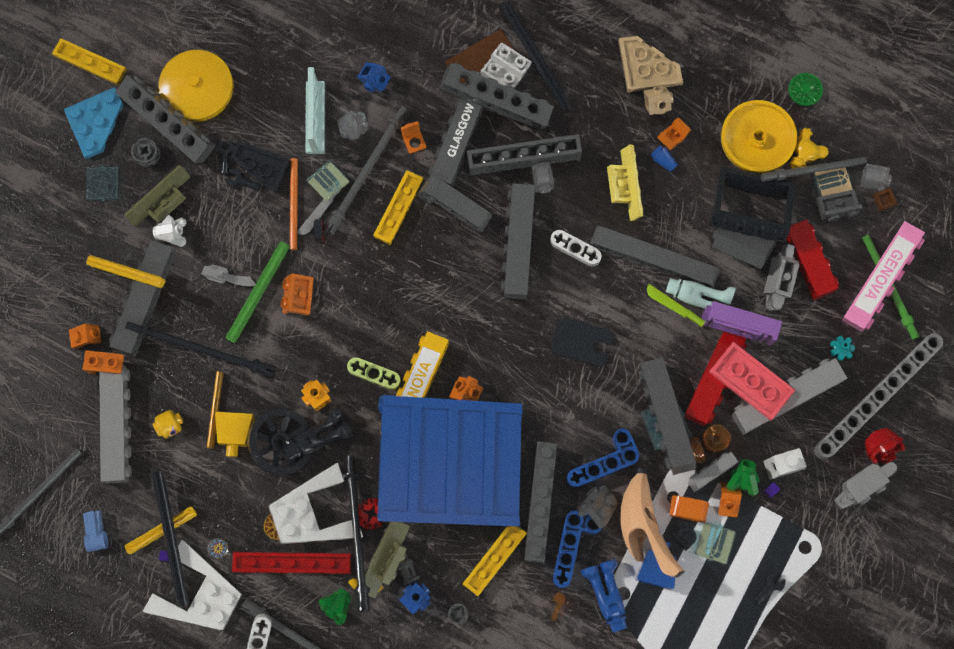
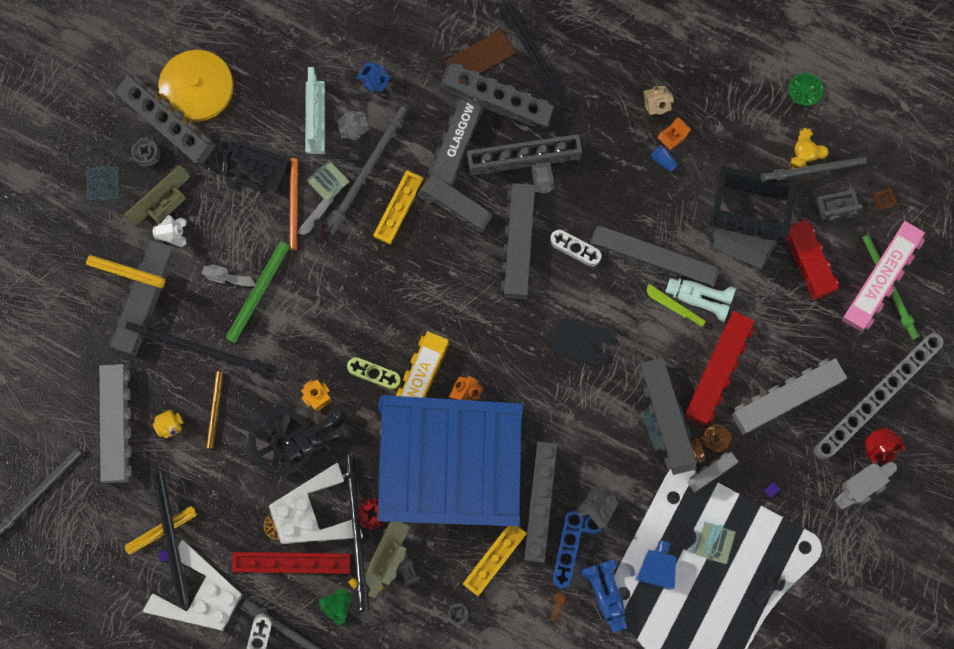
yellow plate [52,38,127,85] -> none
dark azure plate [64,87,124,159] -> none
orange bracket [69,324,101,349] -> none
orange bracket [82,351,124,374] -> none
medium blue piece [83,510,108,552] -> none
clear tile [207,538,228,559] -> none
yellow torso [215,412,255,458] -> none
orange bracket [281,273,314,316] -> none
blue brick [399,583,430,615] -> none
orange bracket [401,121,426,154] -> none
white slope [480,42,532,88] -> none
blue beam [566,428,639,489] -> none
light yellow bracket [607,145,643,221] -> none
tan plate [618,36,683,93] -> none
light nougat piece [620,468,685,578] -> none
orange beam [669,495,709,523] -> none
medium lavender door [701,301,782,345] -> none
coral tile [709,342,795,421] -> none
orange bracket [718,481,742,517] -> none
yellow dish [721,100,797,174] -> none
green rock [727,460,760,496] -> none
white torso [763,448,806,480] -> none
light grey hinge [764,244,799,311] -> none
piece [813,168,853,196] -> none
teal plant [830,336,855,361] -> none
clear brick [860,164,892,191] -> none

